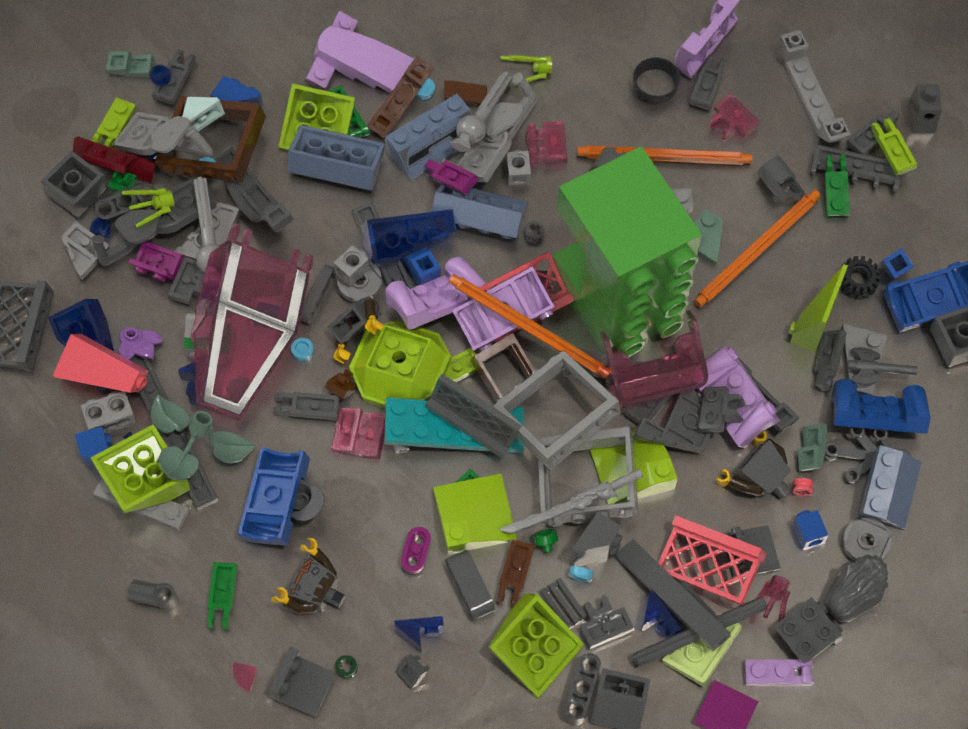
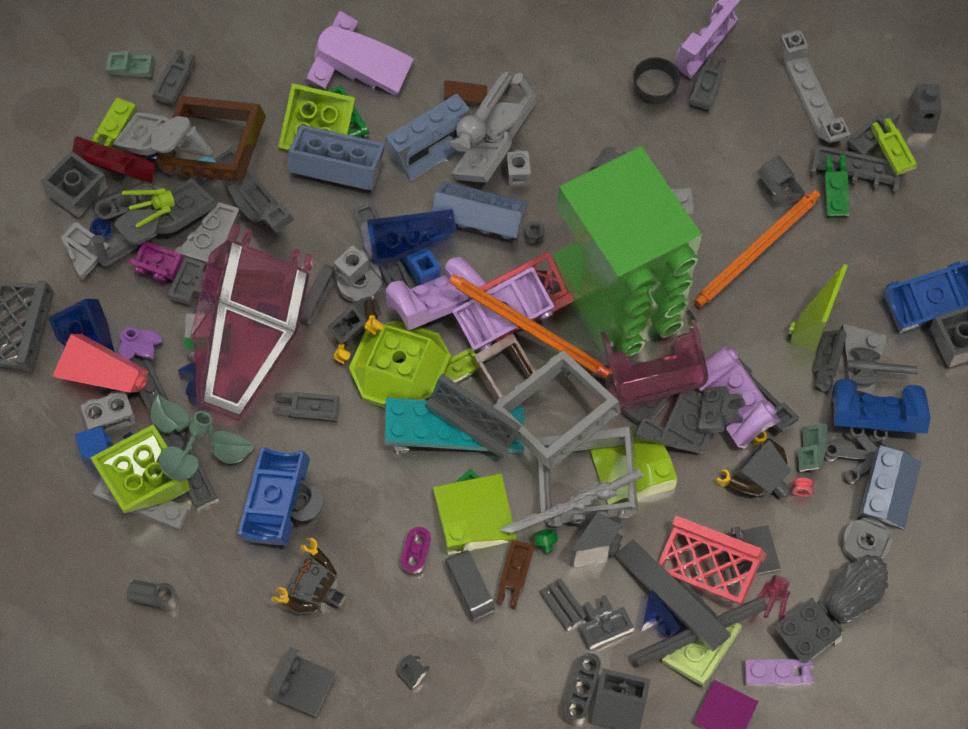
green tile [108,171,138,197] -> none
clear blue plate [149,65,171,86] -> none
light aqua slope [182,97,225,131] -> none
light grey piece [193,177,227,287] -> none
green hinge [207,562,238,630] -> none
blue slope [210,76,263,107] -> none
clear pink tile [233,662,258,693] -> none
medium azure tile [291,338,314,362] -> none
reddish brown tile [325,369,357,400] -> none
clear pink slope [331,408,385,460] -> none
dark green bush [335,655,358,680] -> none
reddish brown slope [367,56,434,139] -> none
clear blue slope [394,616,444,653] -> none
medium azure tile [416,78,435,100] -> none
magenta hinge [424,160,479,196] -> none
lime slope [488,593,585,698] -> none
lime plant [500,55,552,86] -> none
clear pink plate [526,121,568,166] -> none
medium azure tile [569,566,594,582] -> none
orange piece [577,145,752,165] -> none
sand green wing [694,208,723,266] -> none
clear pink plate [710,93,760,141] -> none
blue brick [793,510,828,550] -> none
black tyre [840,256,881,300] -> none
blue brick [880,248,914,281] -> none

